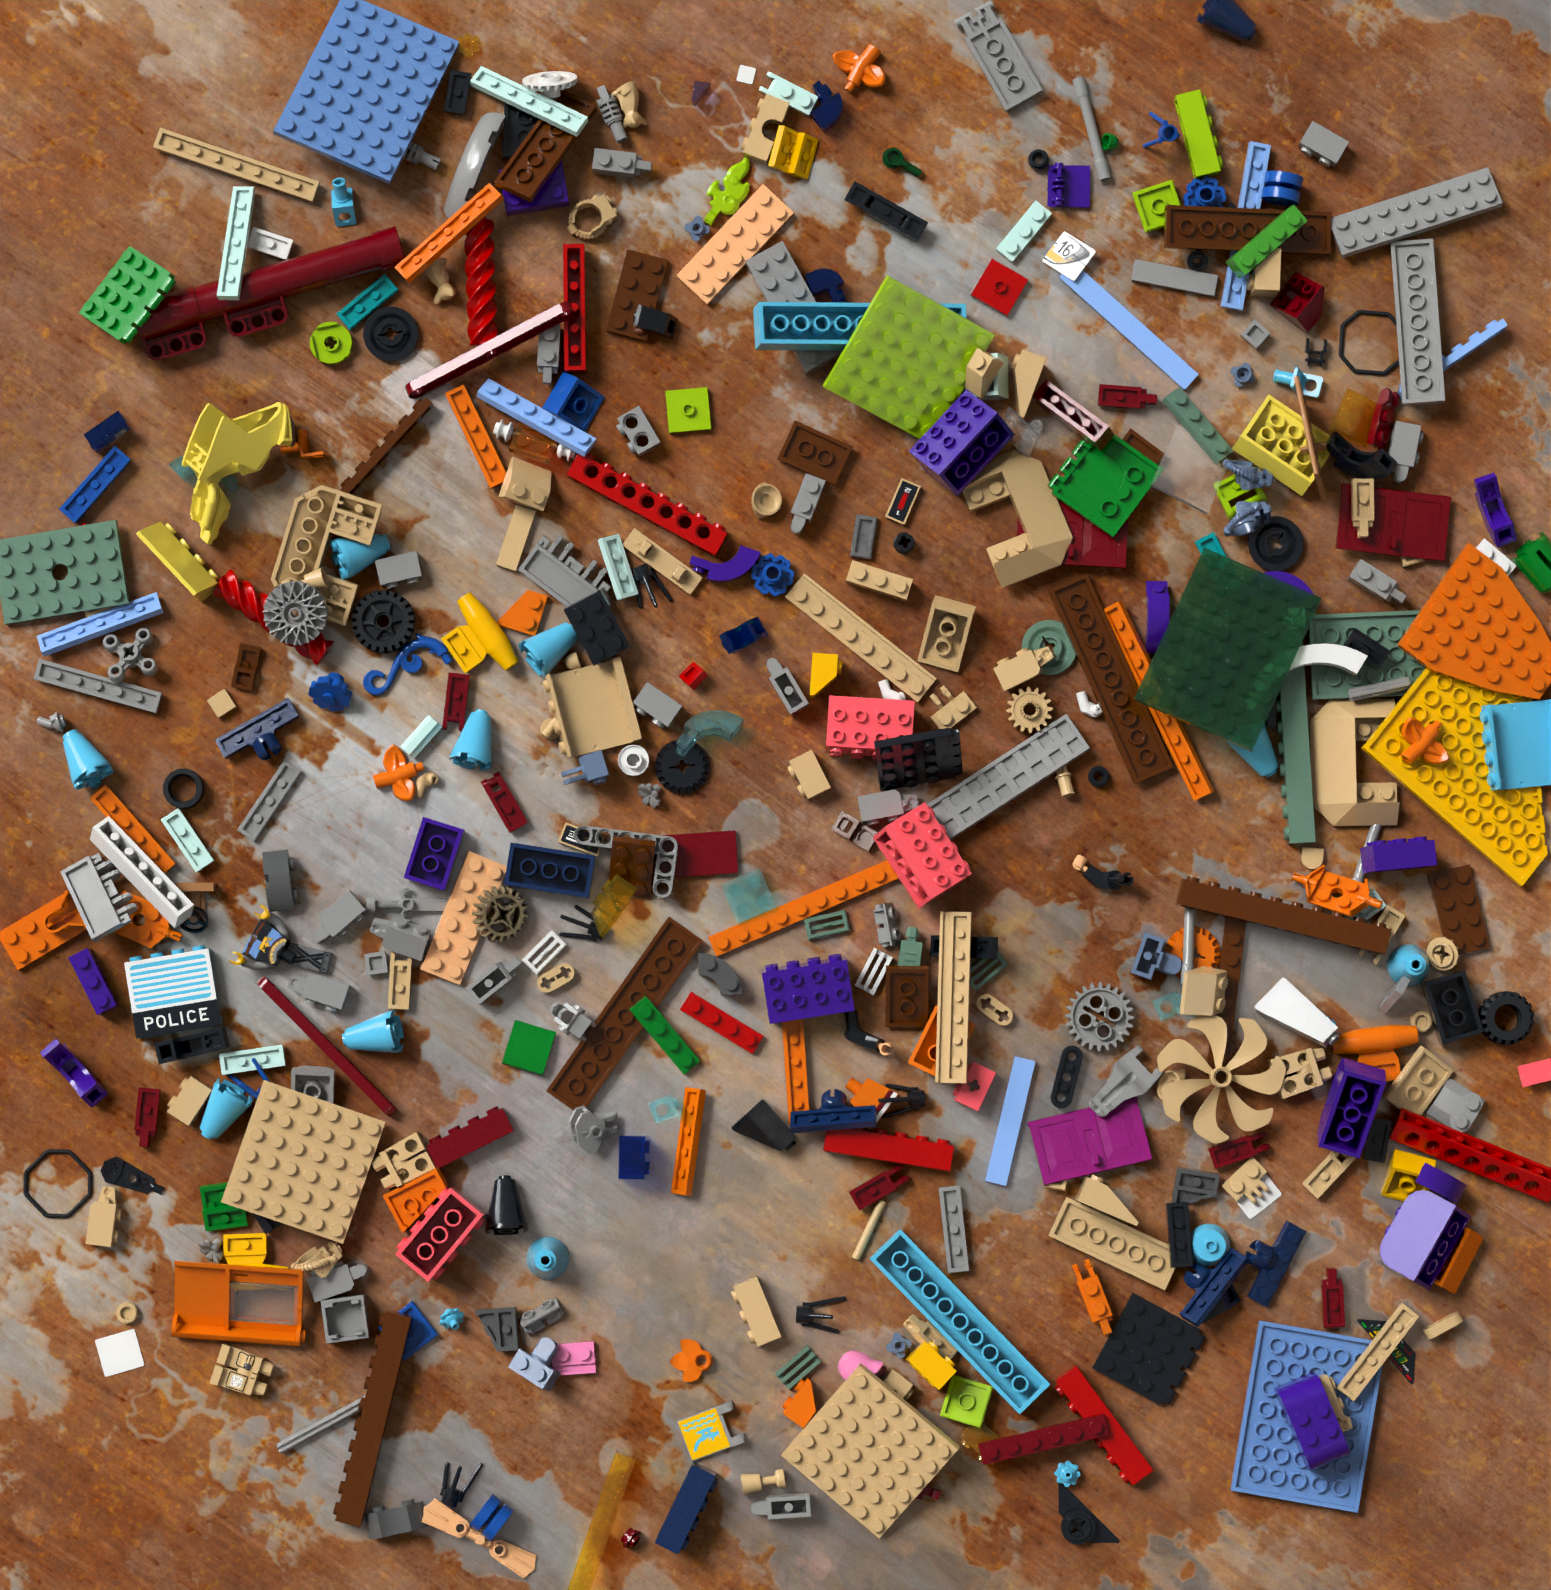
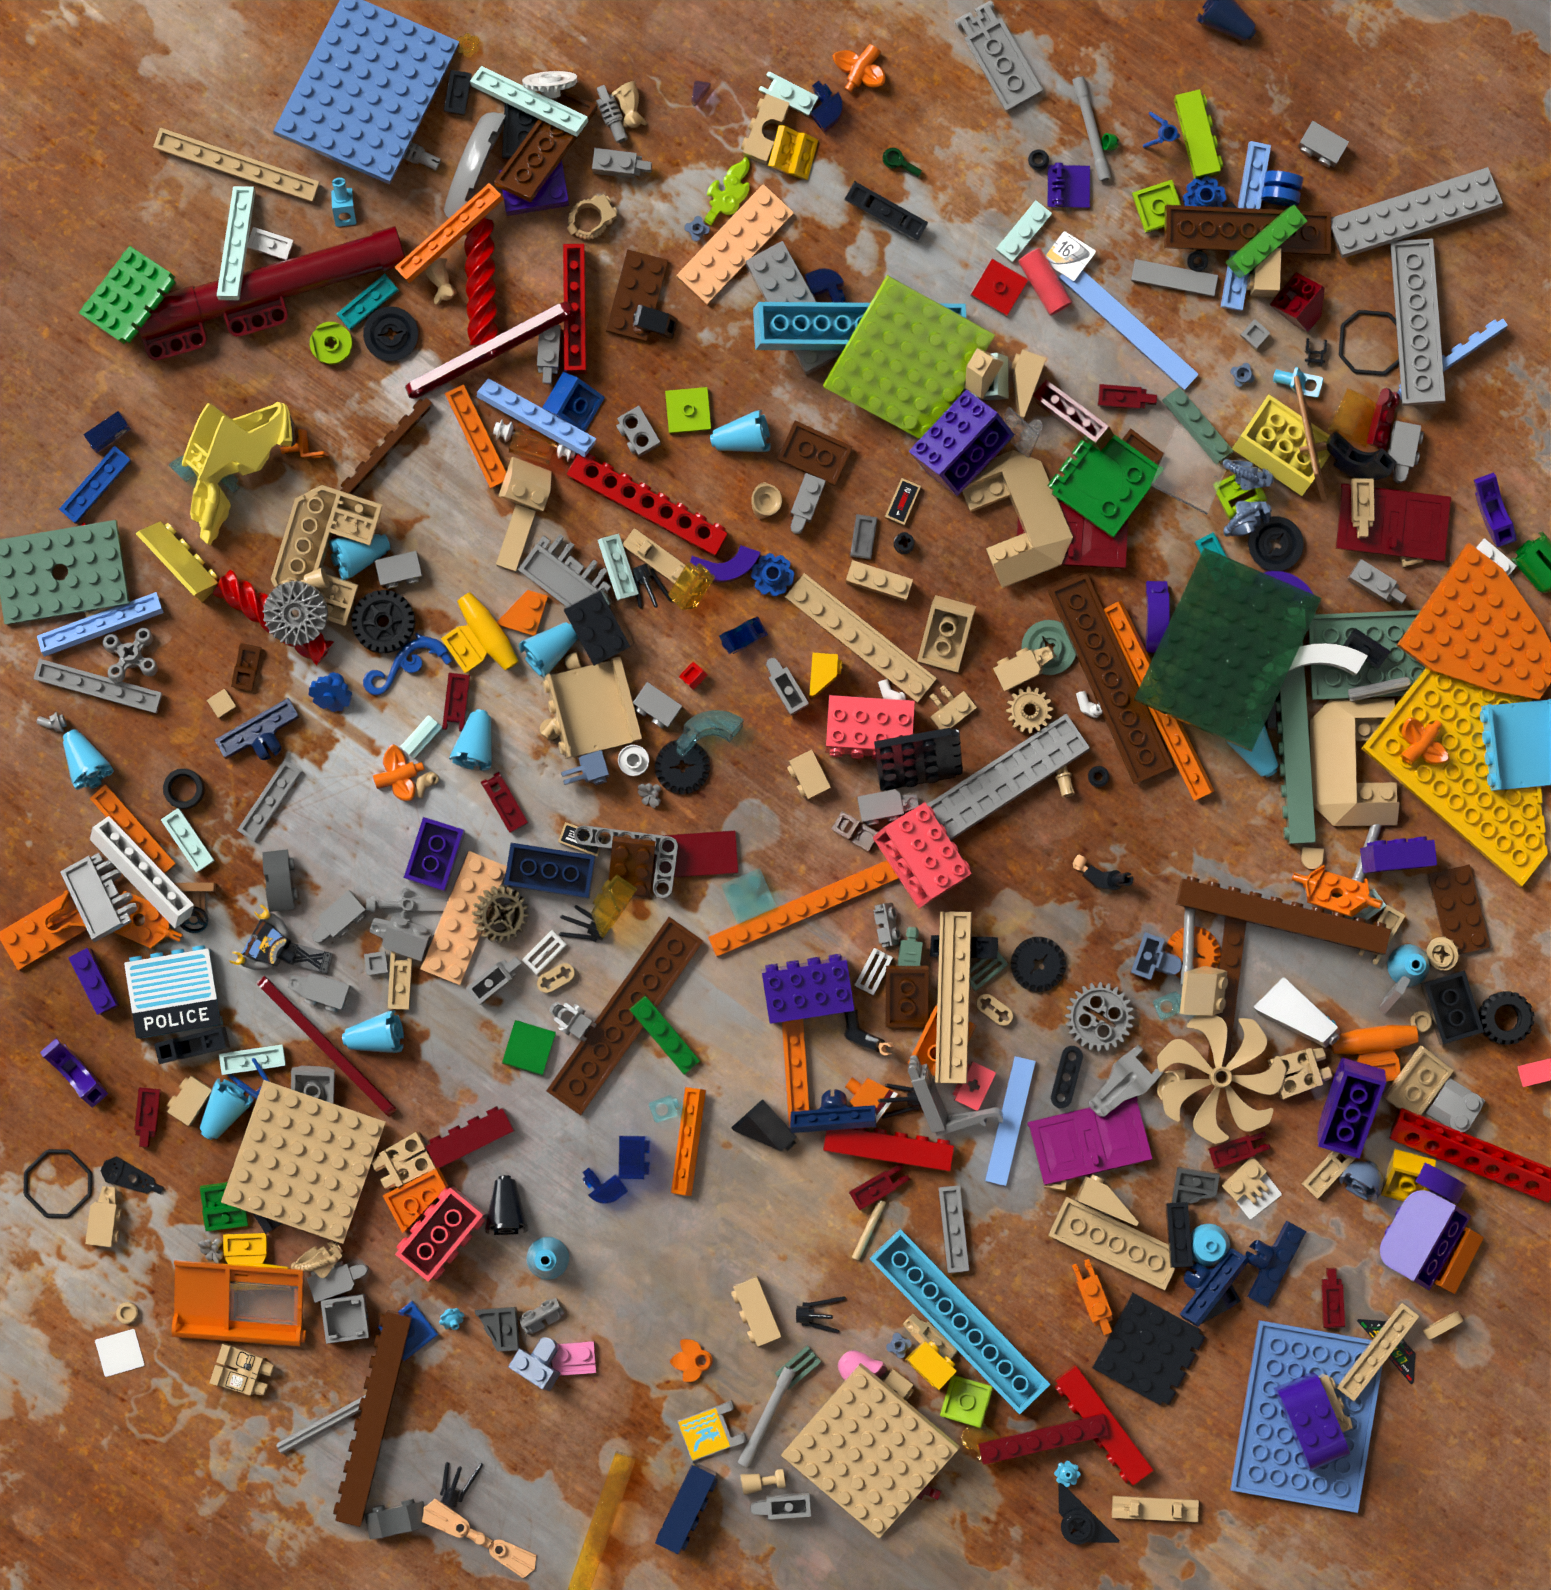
blue wheel [469,1494,514,1541] -> none
light grey hinge [569,1106,619,1154] -> none
dark red plate [621,1528,641,1549] -> none
red plate [680,992,763,1054] -> none
dark grey brick [698,953,742,995] -> none
white sticker [736,65,756,84] -> none
orange slope [782,1377,816,1429] -> none
sand green tile [804,910,850,940] -> none
black plate [1363,1118,1392,1163] -> none
none -> clear blue brick [582,1167,629,1204]
none -> clear yellow hinge [668,563,715,610]
none -> medium azure cone [710,410,771,452]
none -> light grey piece [738,1366,796,1468]
none -> light grey hinge [908,1055,1003,1136]
none -> black gear [1011,937,1066,992]
none -> coral piece [1018,248,1072,316]
none -> tan hinge [1112,1495,1199,1522]
none -> sand blue cylinder [1339,1161,1384,1201]

